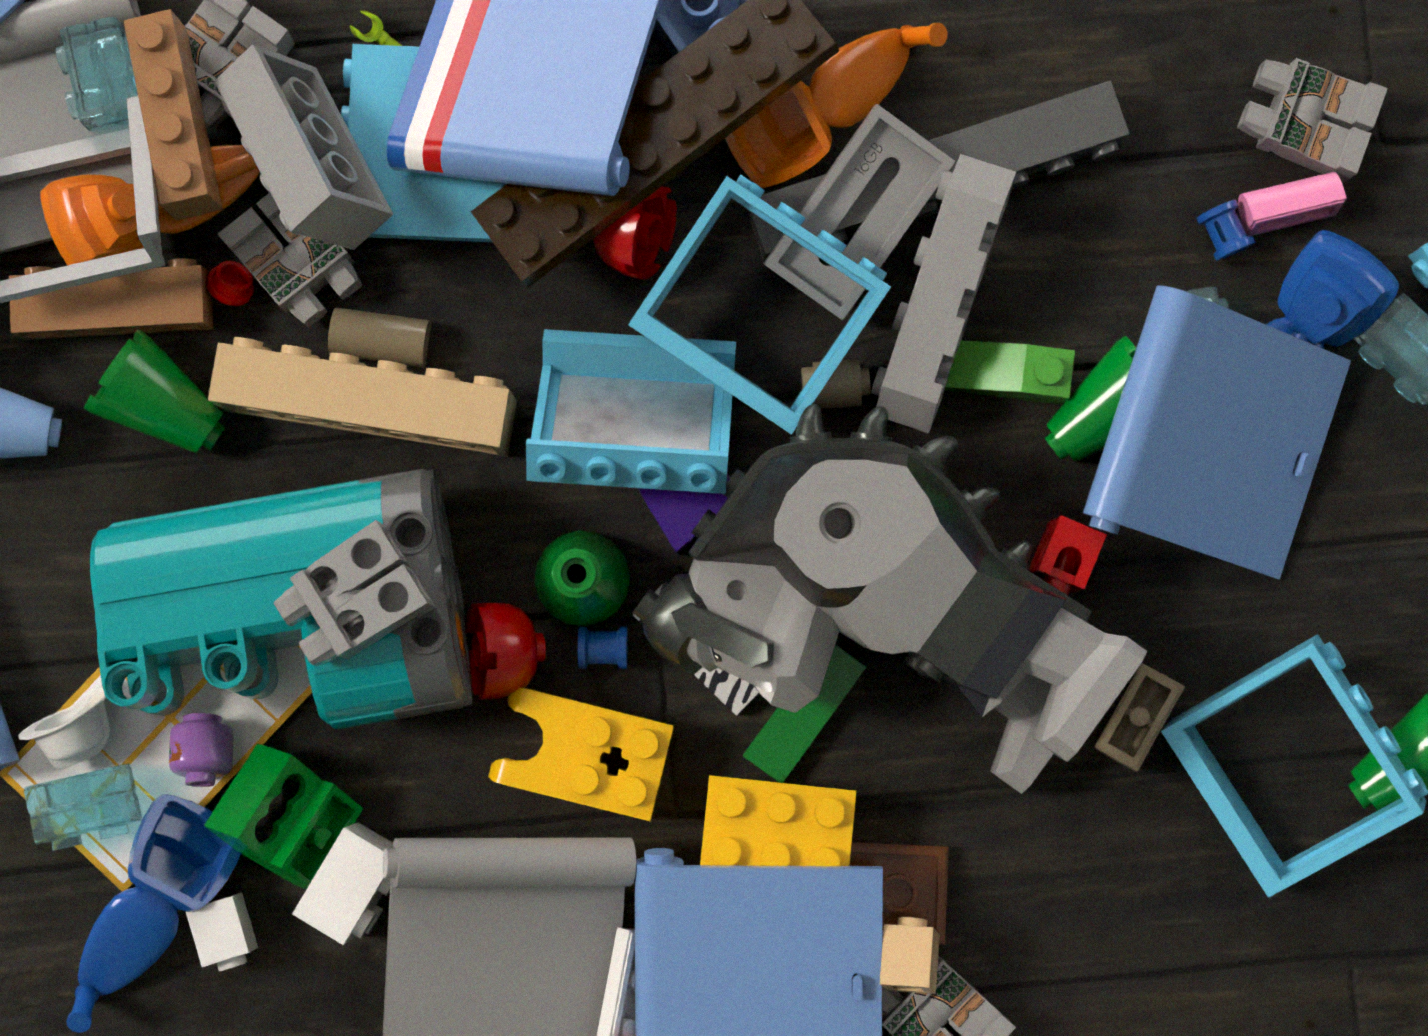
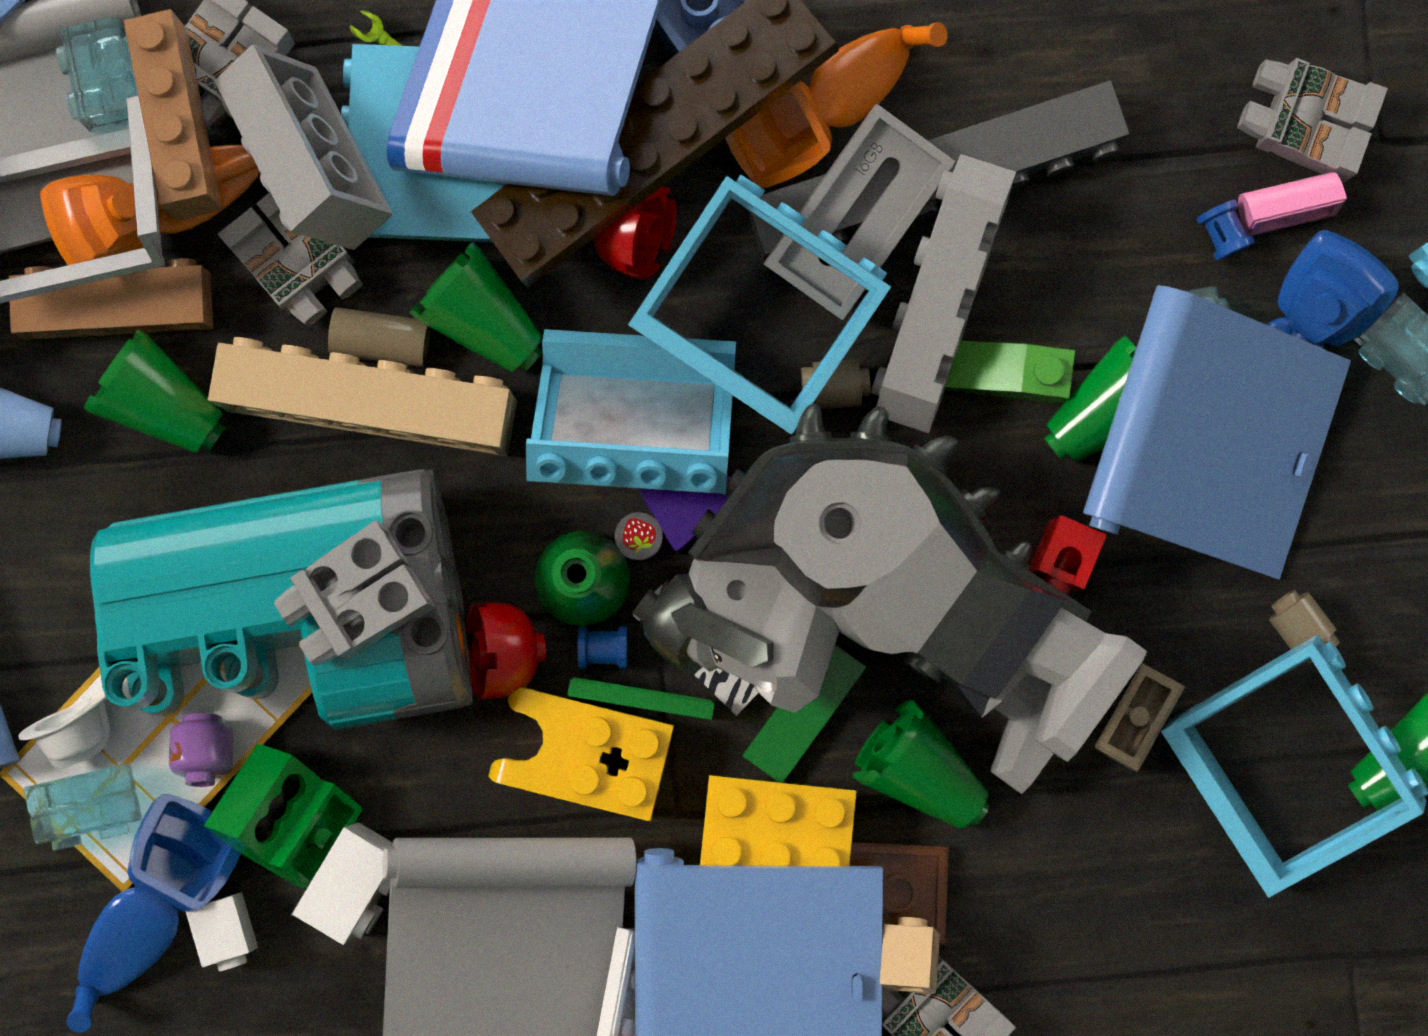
red plate [206,261,254,306] -> none
none -> green cone [409,242,543,372]
none -> green tile [568,677,715,720]
none -> tile [615,512,663,561]
none -> green cone [853,700,989,829]
none -> dark tan brick [1269,590,1340,664]

